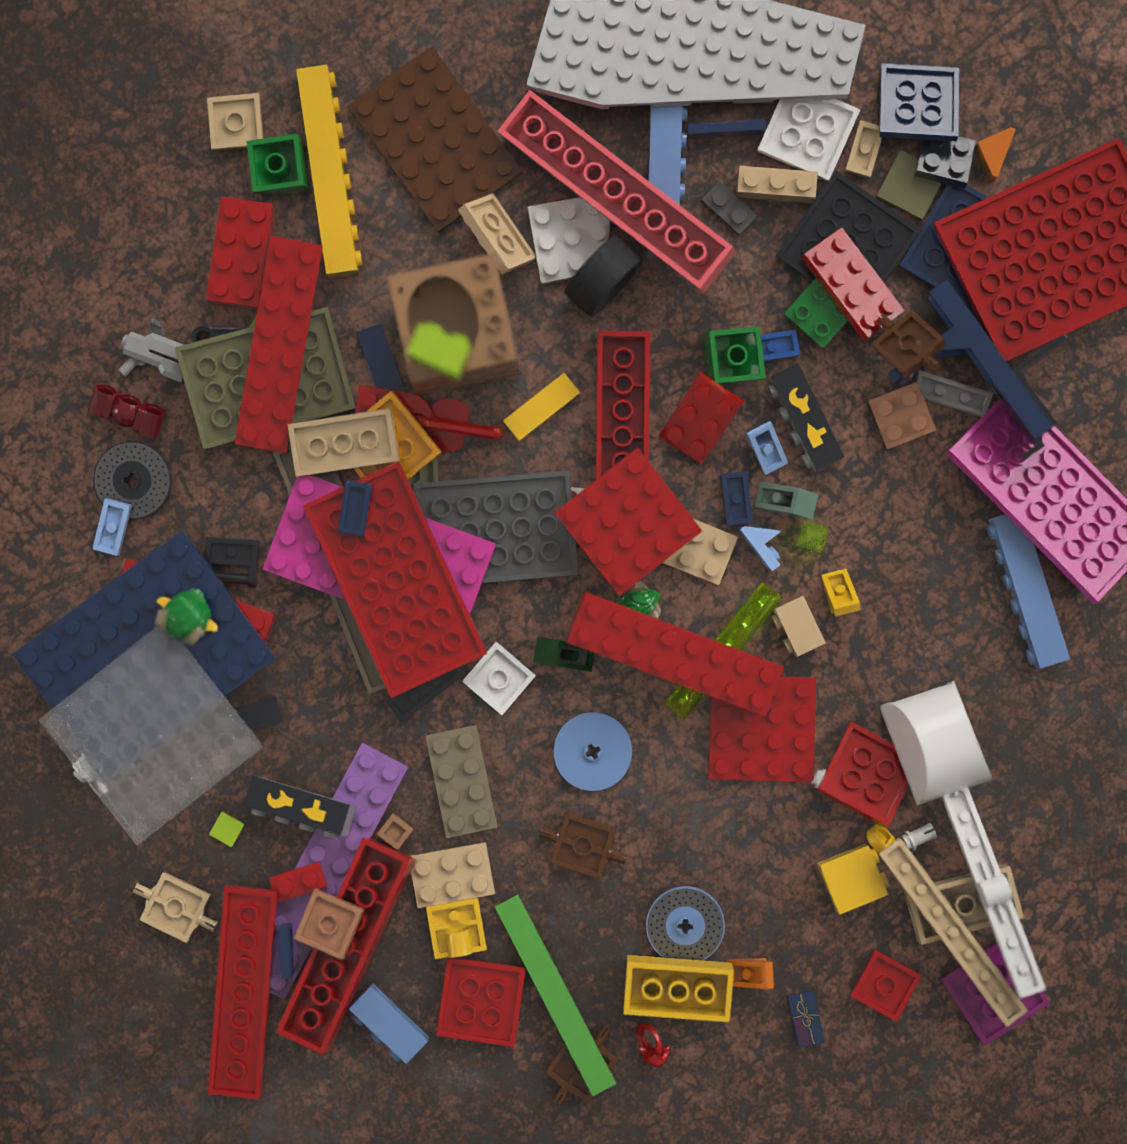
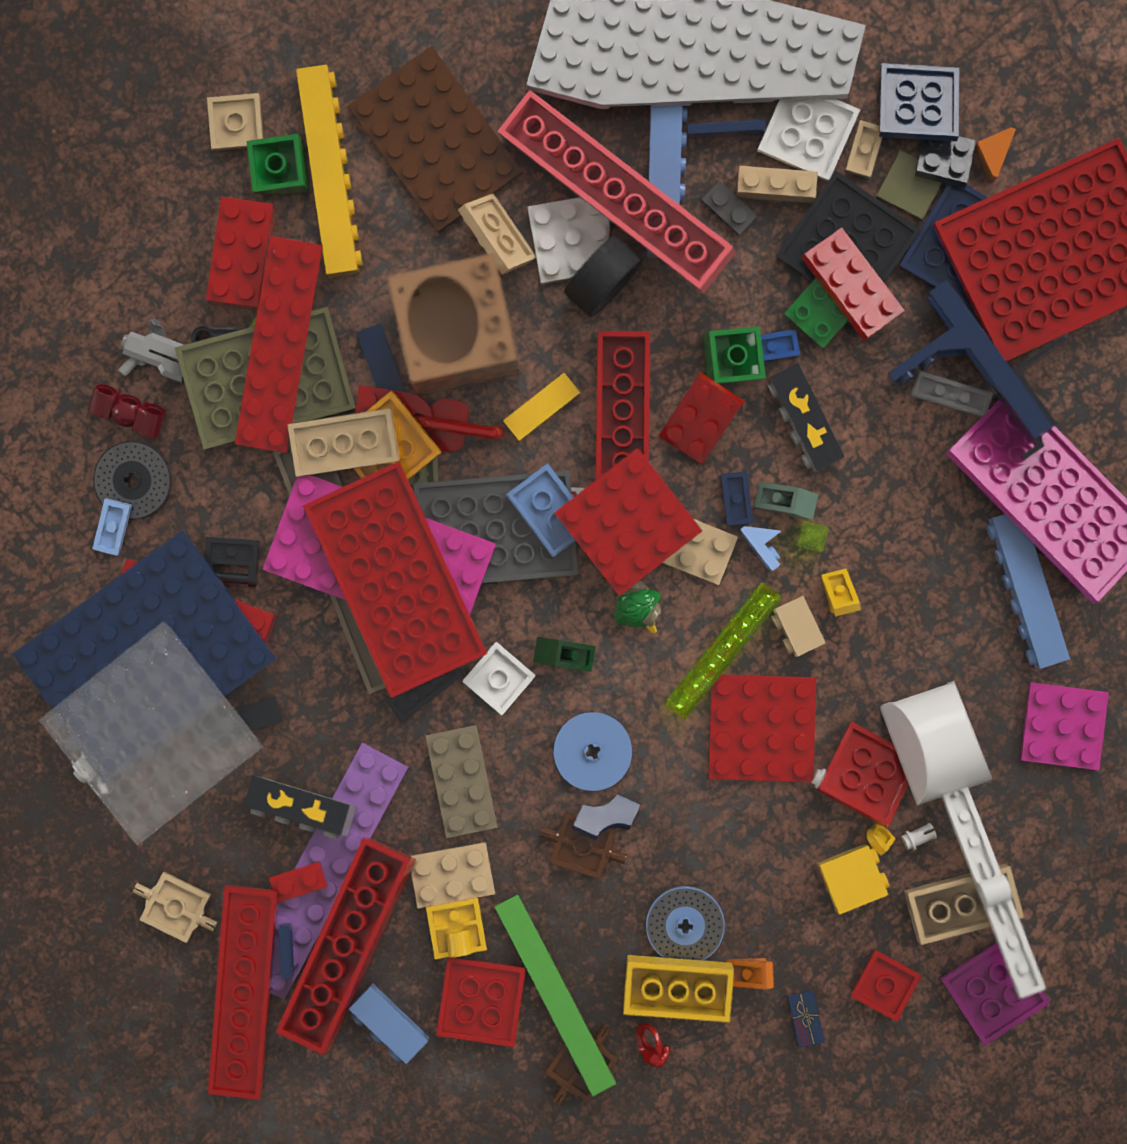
green hair [155,588,217,646] -> none
lime tile [209,811,245,847] -> none
nougat plate [294,889,365,960] -> none
dark blue tile [338,480,373,537] -> none
medium nougat plate [377,813,414,850] -> none
lime brick [406,322,473,382] -> none
red brick [564,591,784,716] -> none
light blue slope [746,421,788,475] -> none
nougat plate [869,382,937,449] -> none
reddish brown plate [872,310,947,379] -> none
tan plate [878,838,1028,1027] -> none
none -> medium blue tile [506,463,575,557]
none -> tile [572,794,640,840]
none -> dark pink plate [1020,682,1109,770]

